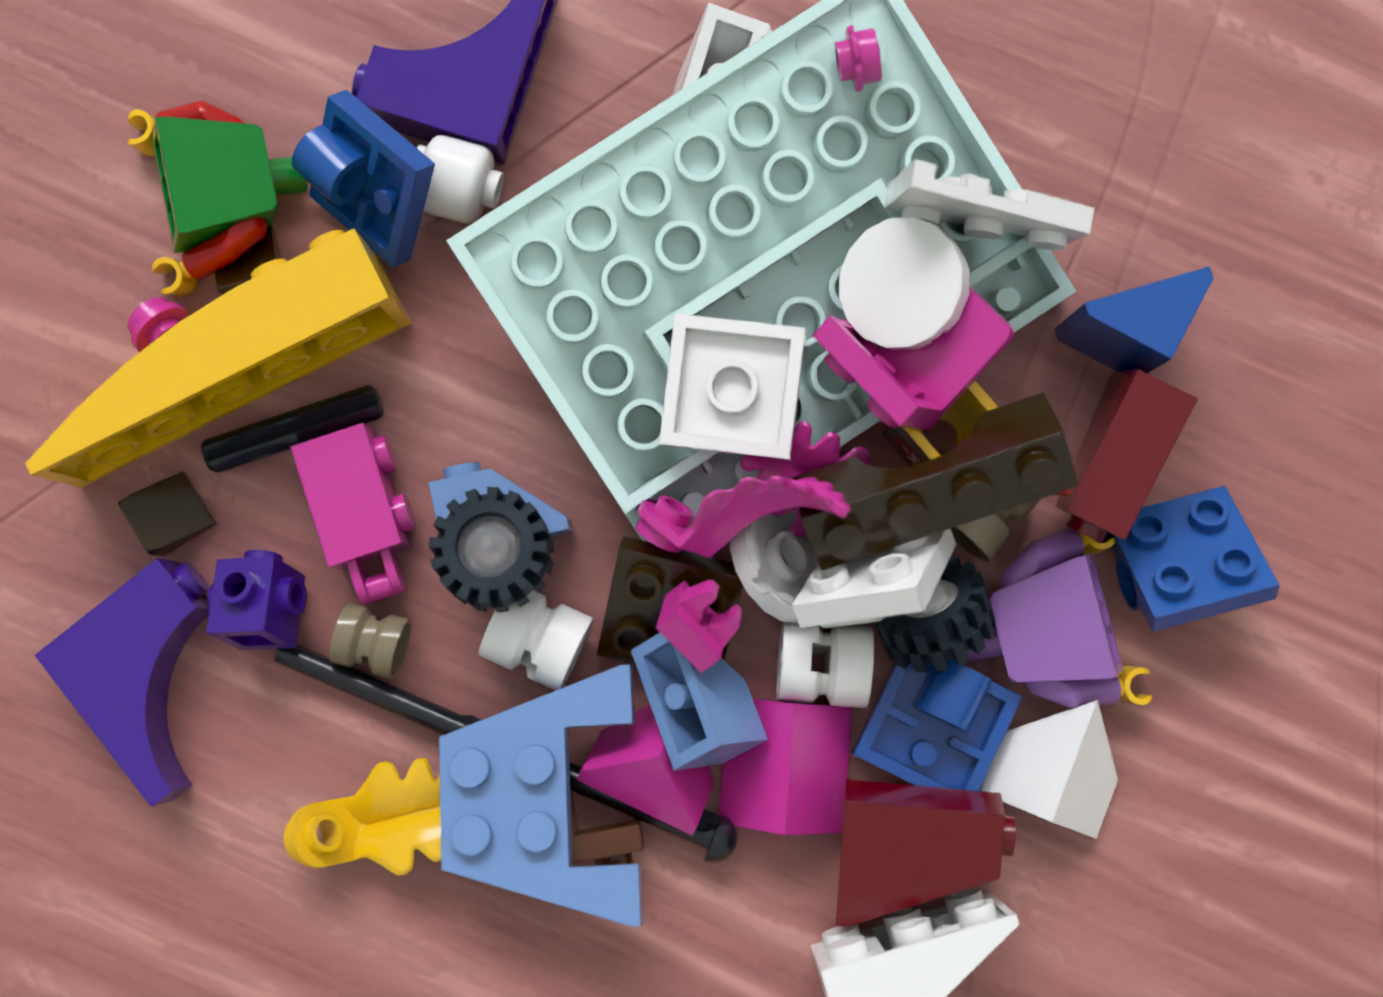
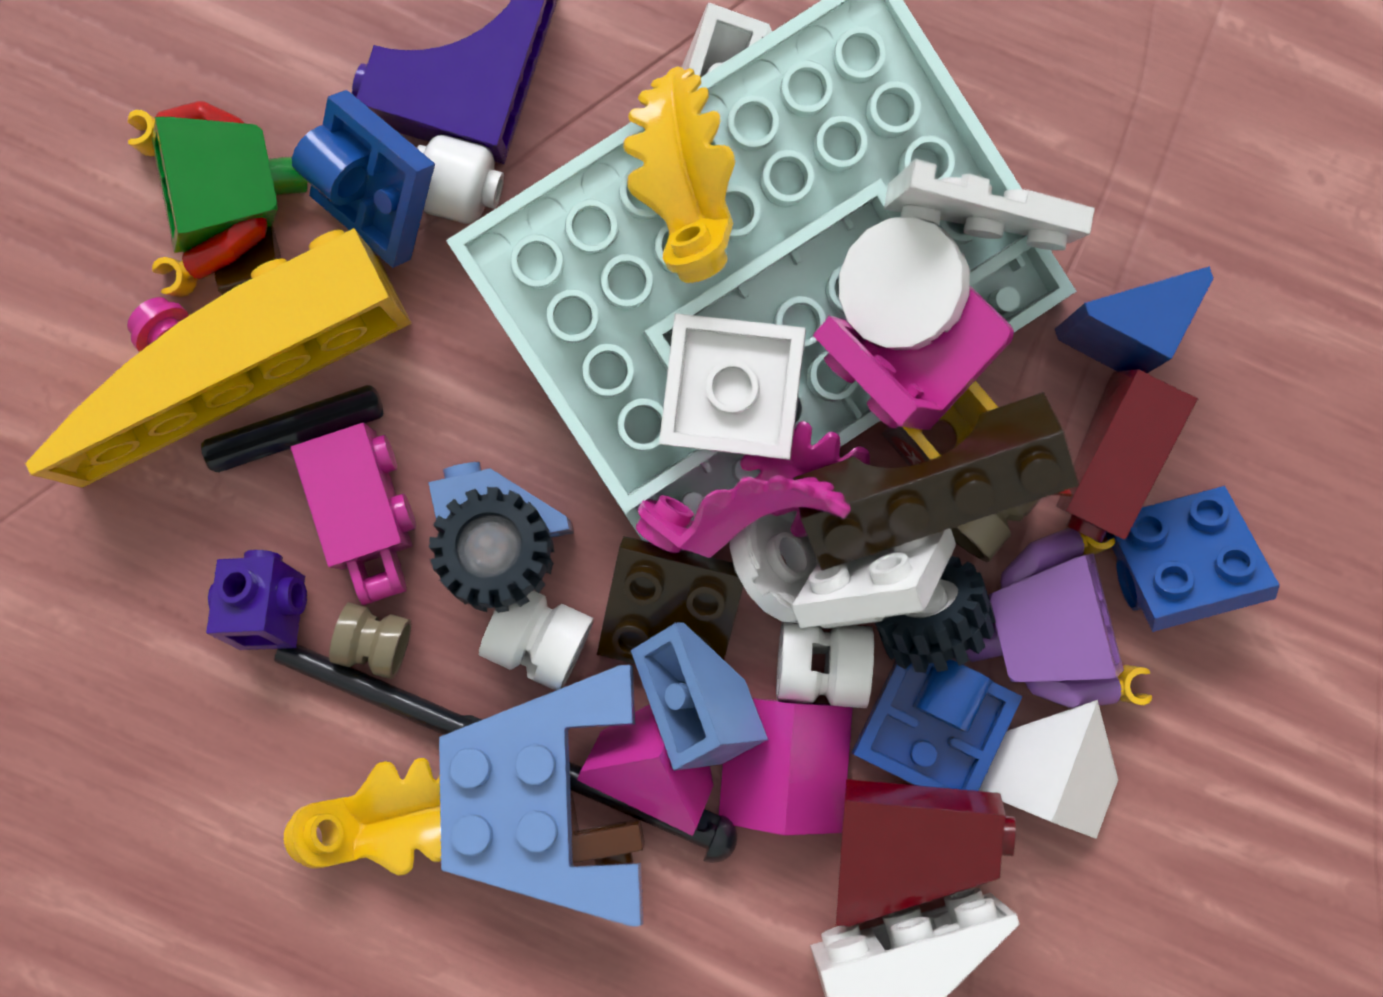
dark purple arch [34,558,210,807] -> none
dark brown slope [118,472,216,557] -> none
dark pink tile [656,580,743,673] -> none
dark pink plate [834,25,882,91] -> none
none -> yellow plant [623,67,735,283]

